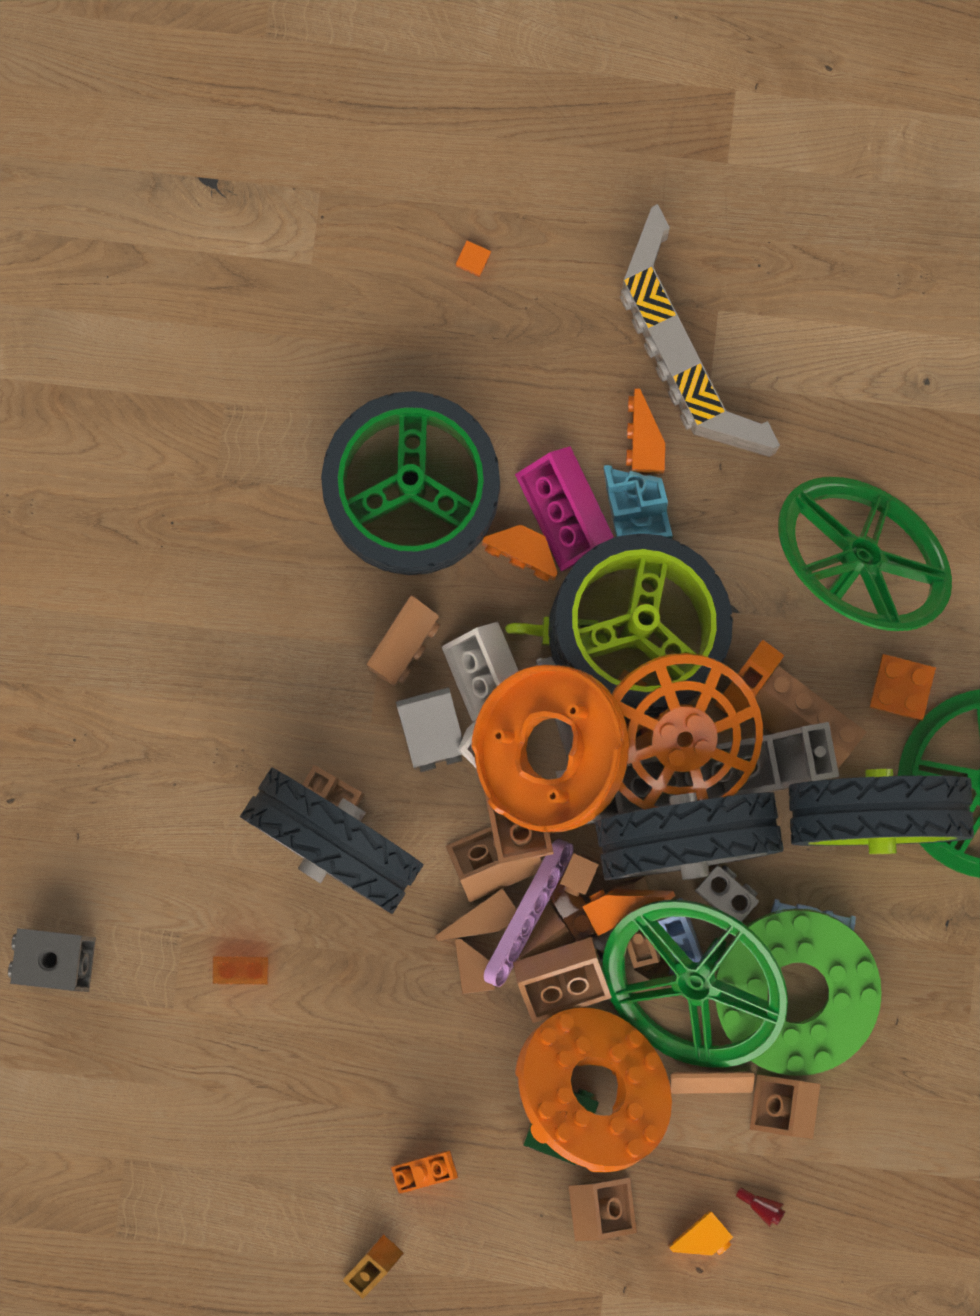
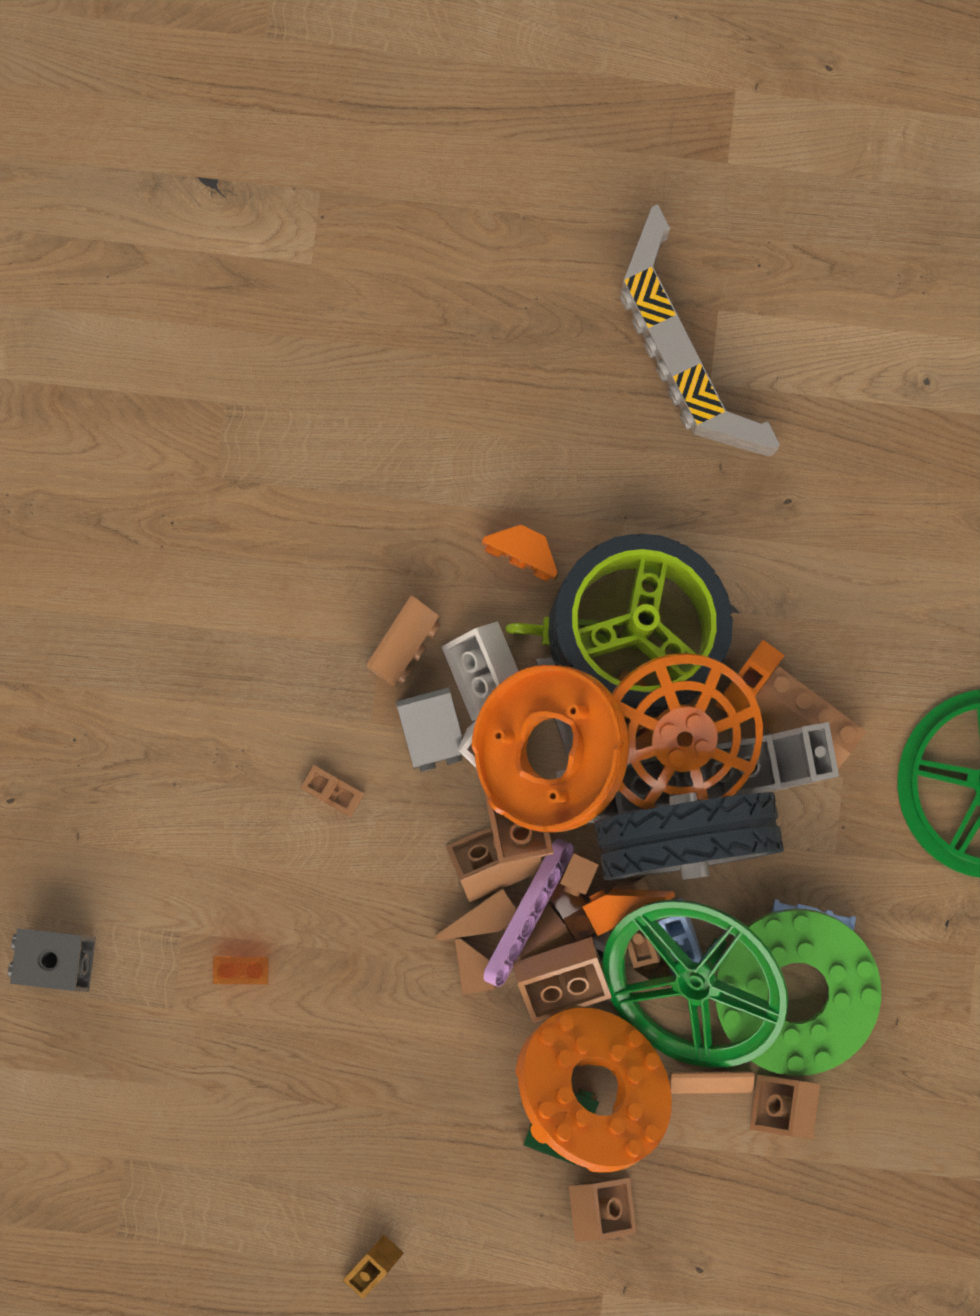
black wheel [240,767,424,914] -> none
wheel [321,391,500,575] -> none
orange slope [391,1149,458,1194] -> none
orange tile [456,241,491,277] -> none
dark pink slope [515,446,614,571] -> none
medium azure slope [603,465,673,539] -> none
orange slope [626,389,665,474] -> none
light orange slope [668,1210,733,1256] -> none
light grey brick [695,865,759,922] -> none
dark red cone [736,1187,786,1227] -> none
green wheel [778,477,952,631] -> none
black wheel [789,769,974,854] -> none
orange plate [869,654,936,721] -> none

